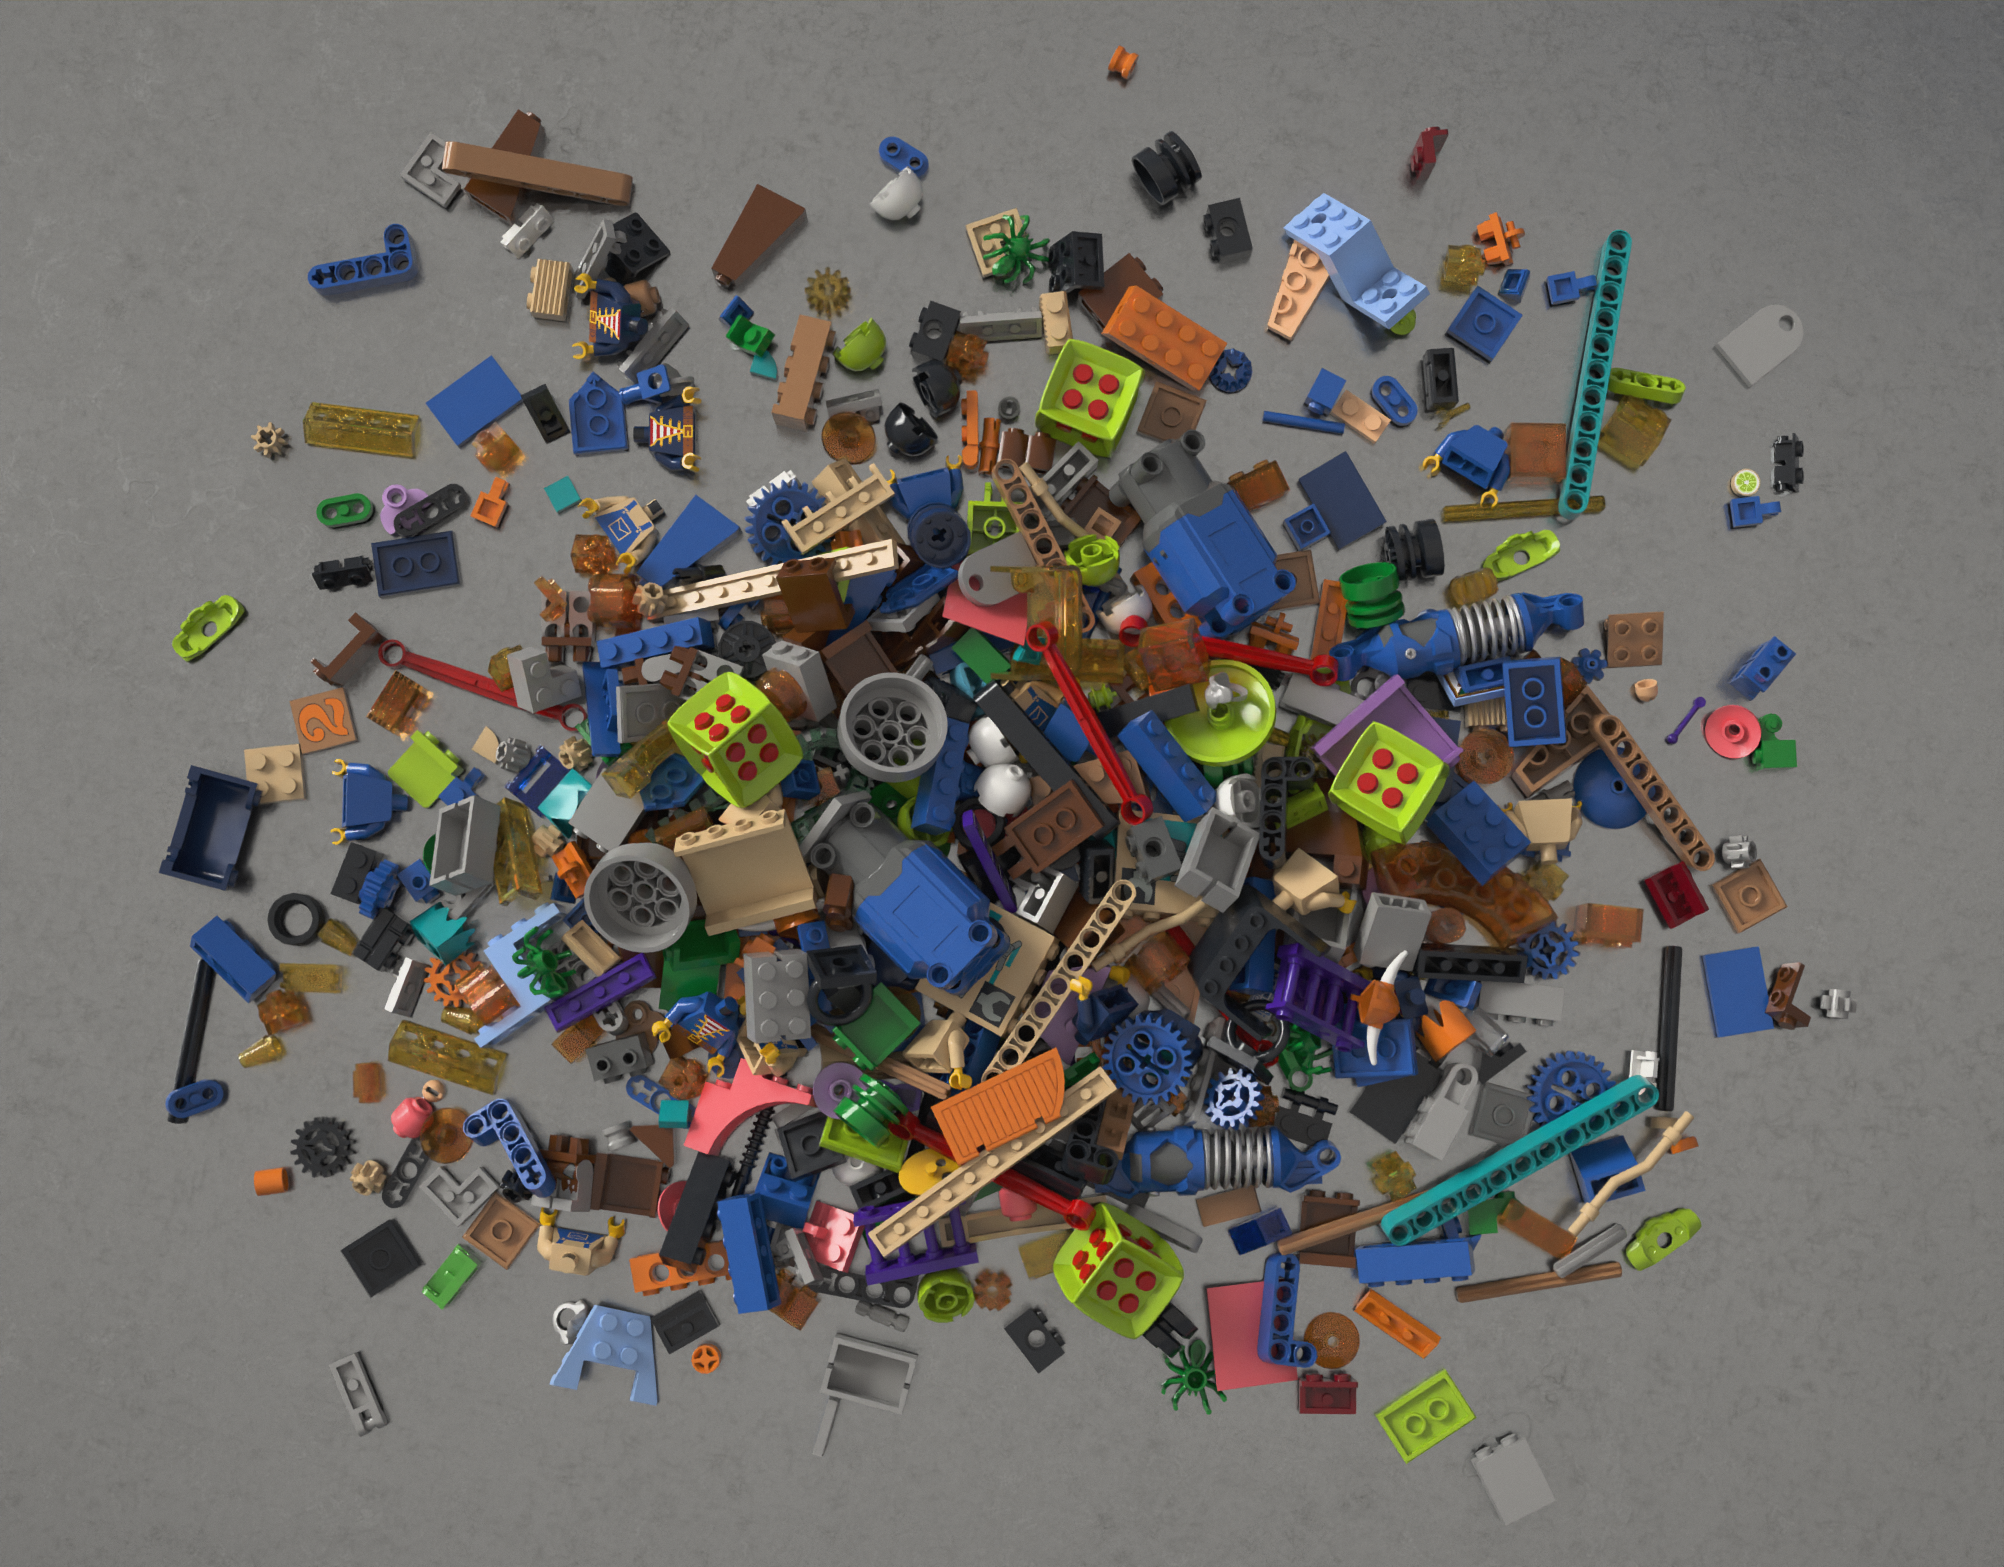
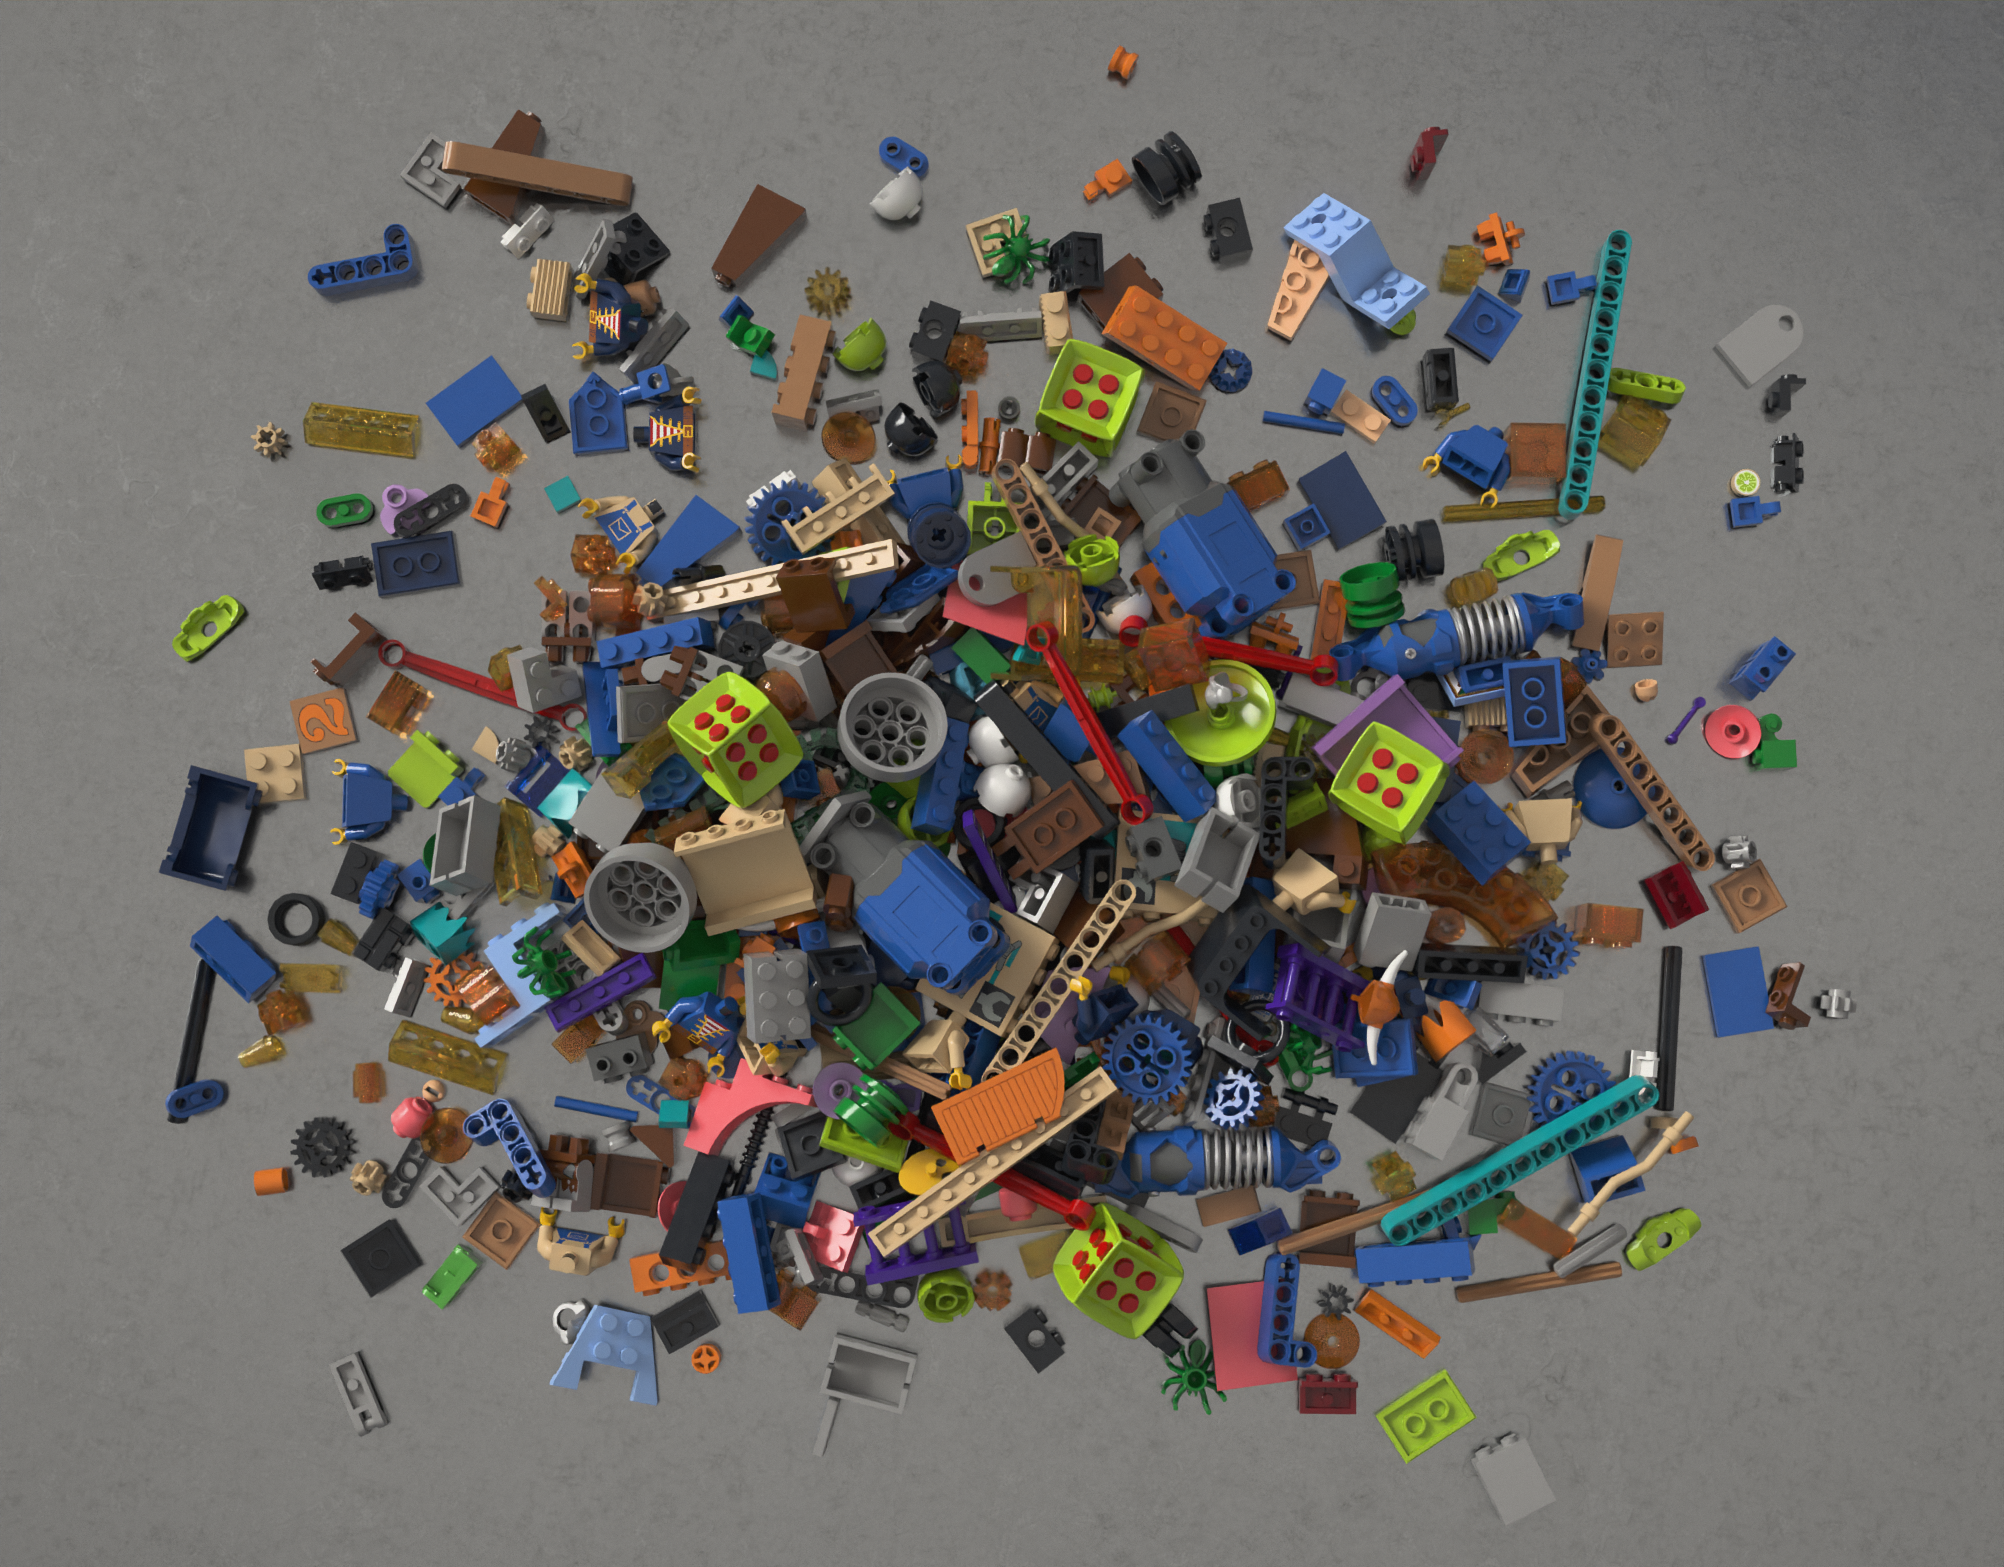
none -> black gear [524,716,559,750]
none -> blue bar [554,1096,639,1123]
none -> orange plate [1083,158,1132,201]
none -> dark purple hinge [1276,645,1303,699]
none -> black gear [1318,1284,1354,1320]
none -> medium nougat slope [1571,534,1623,651]
none -> black bracket [1768,374,1806,417]

